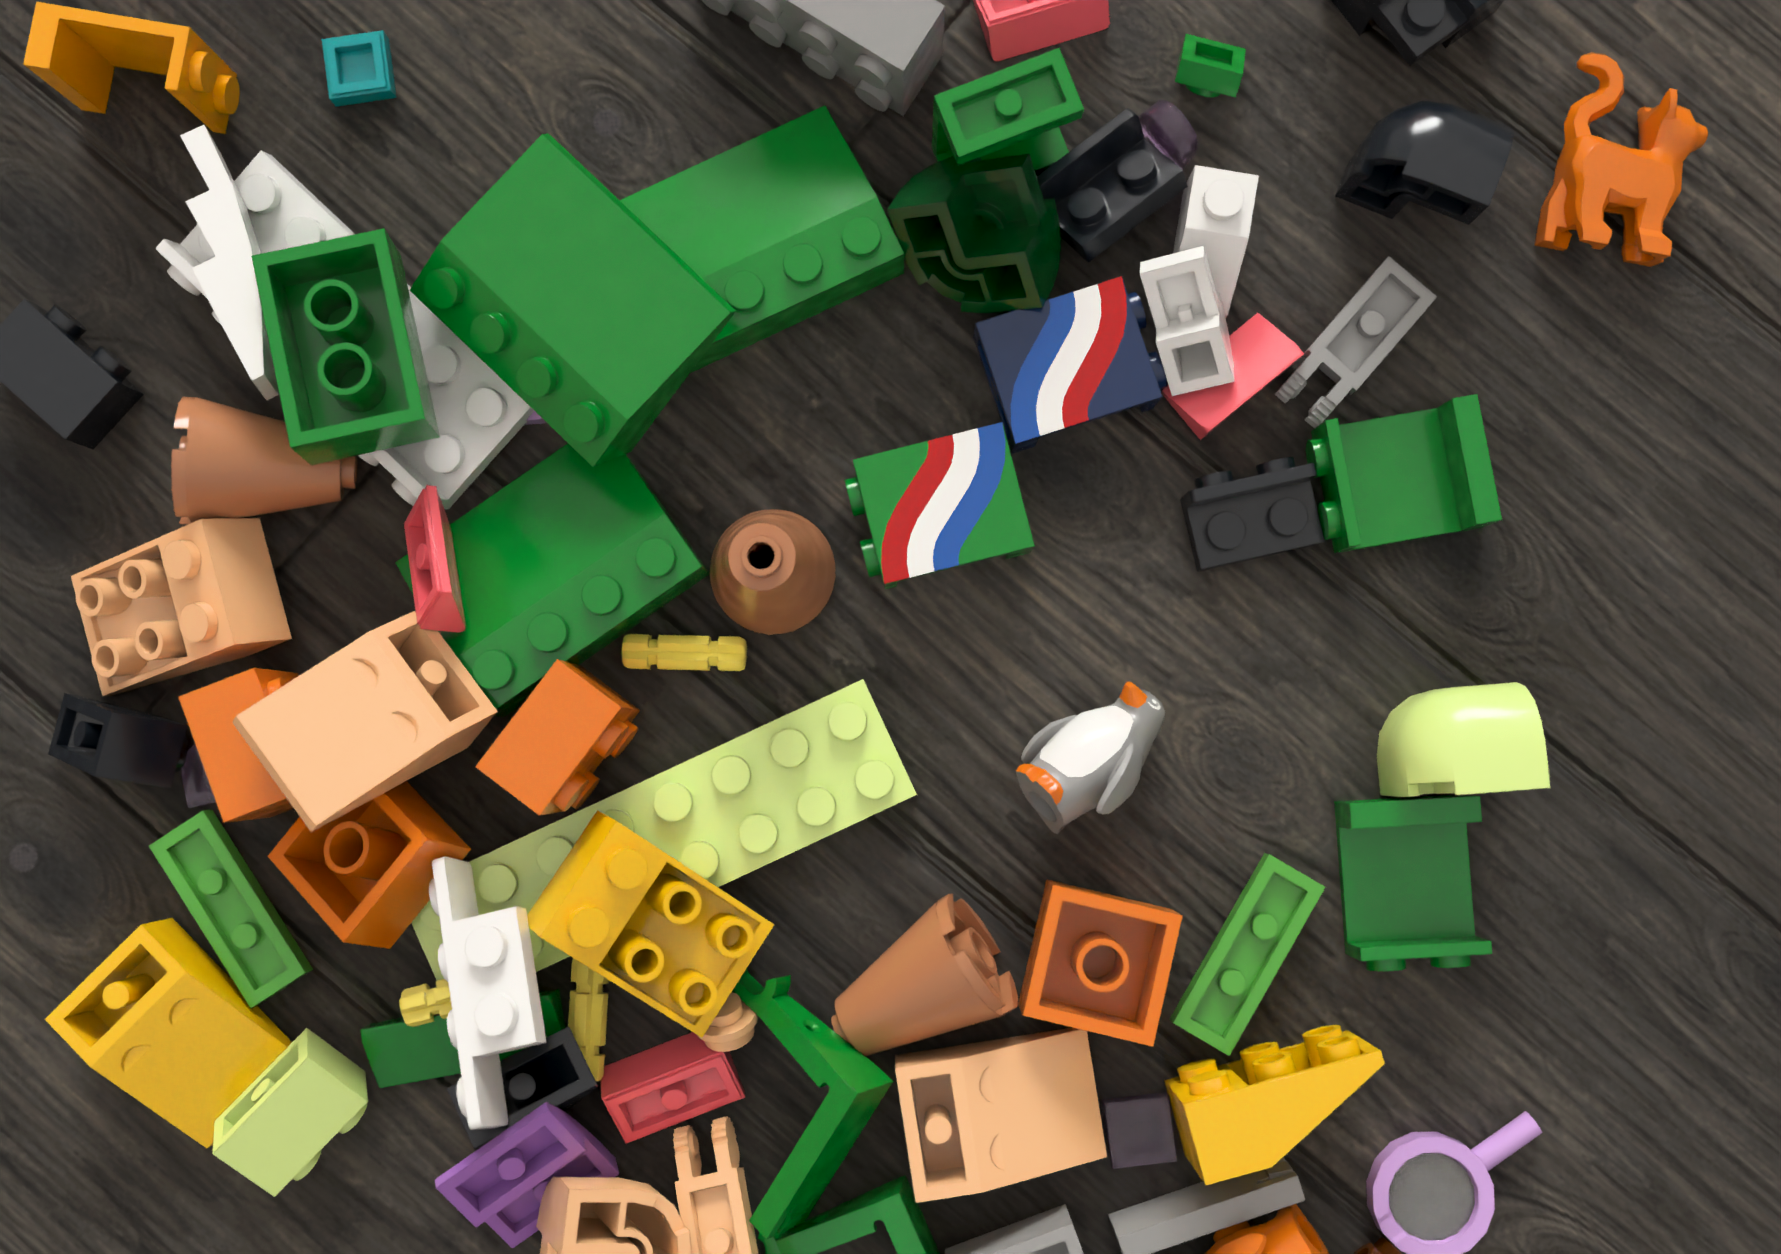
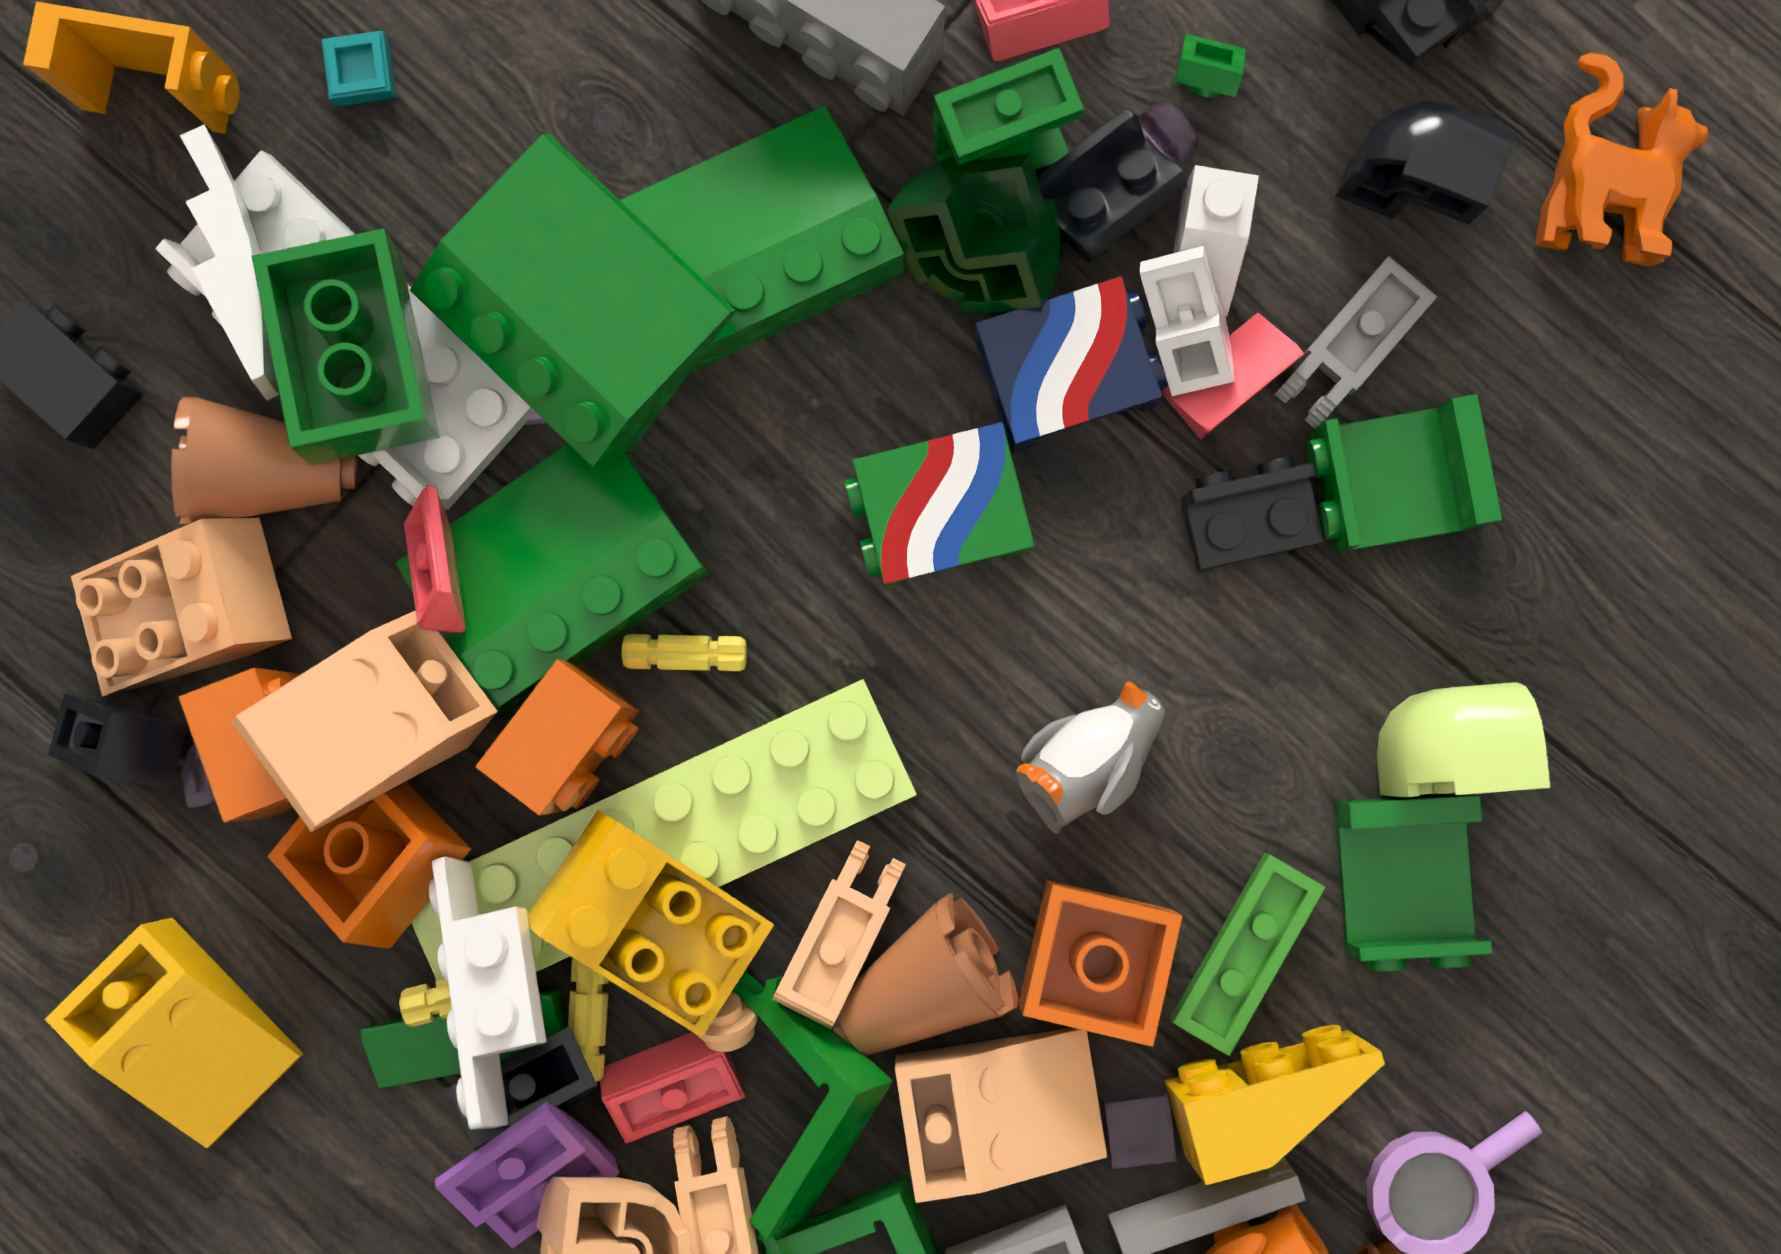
bright green plate [149,810,313,1008] -> none
yellowish green brick [212,1028,368,1197] -> none
nougat cone [710,509,836,635] -> none
none -> light nougat hinge [772,840,906,1029]

